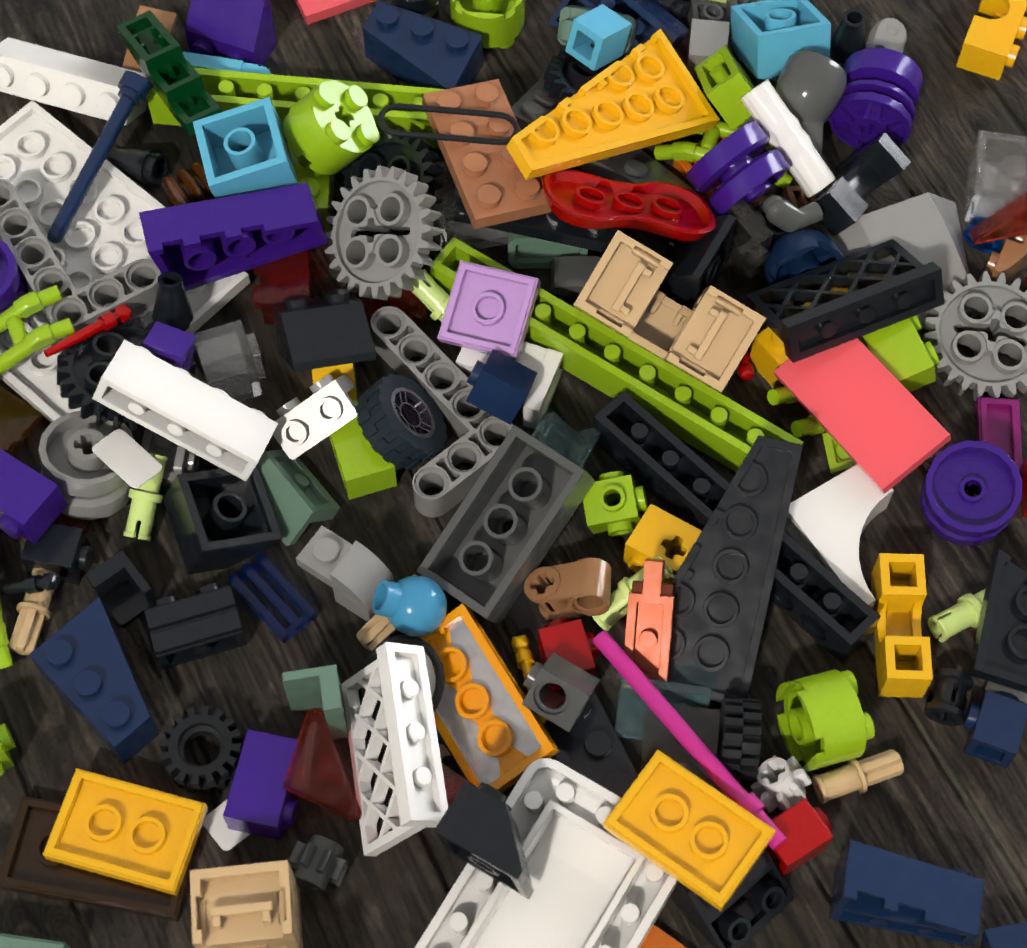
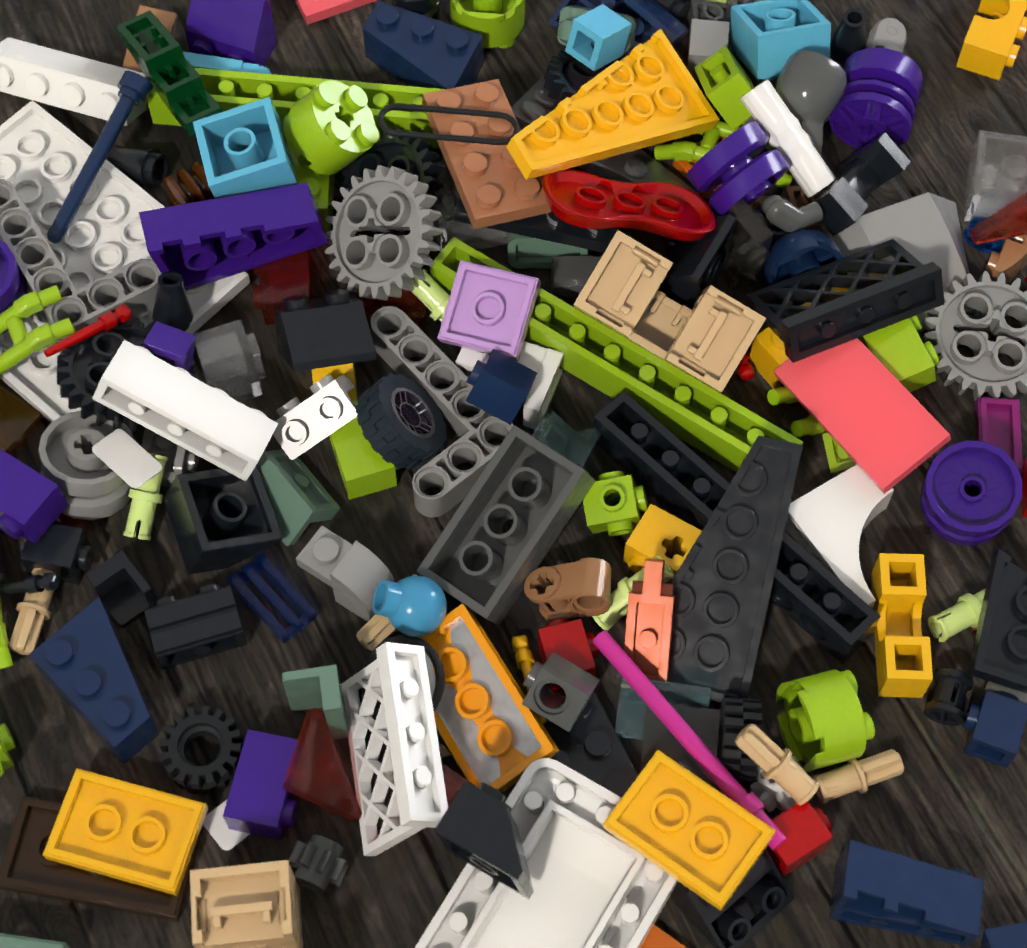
none -> tan axle [735,724,819,805]

